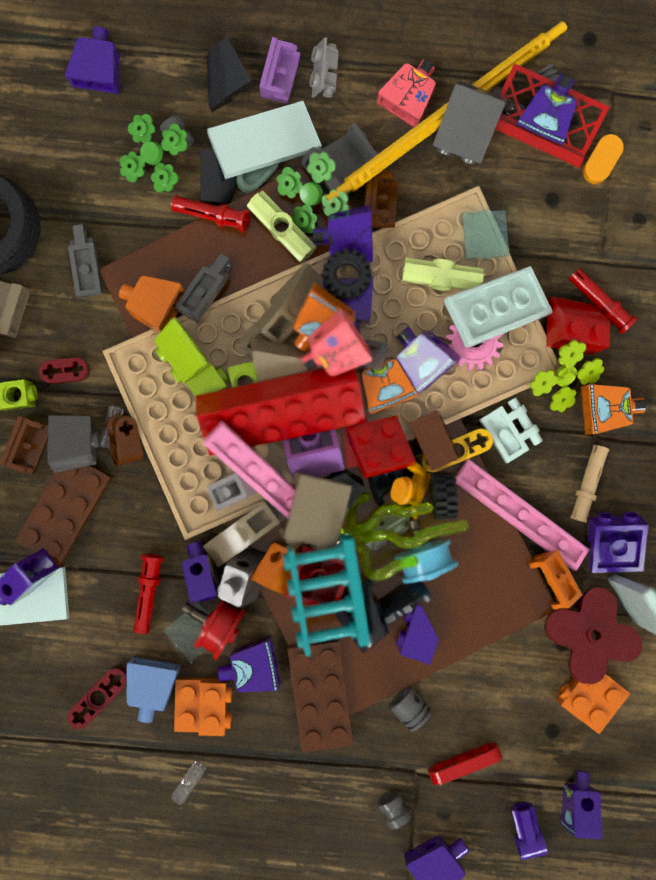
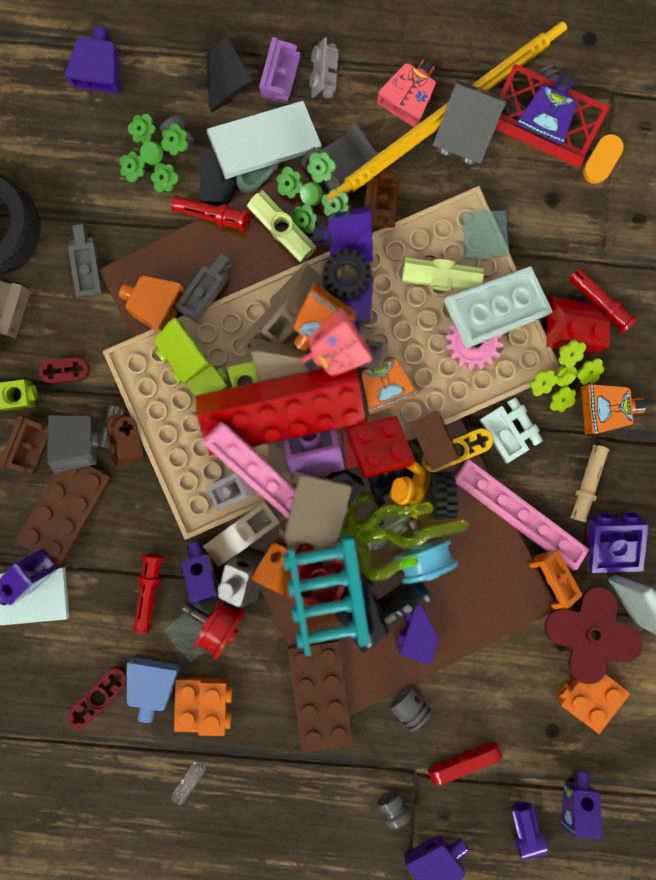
dark purple torso [218,636,281,692] -> none
torso [396,327,461,394] -> none

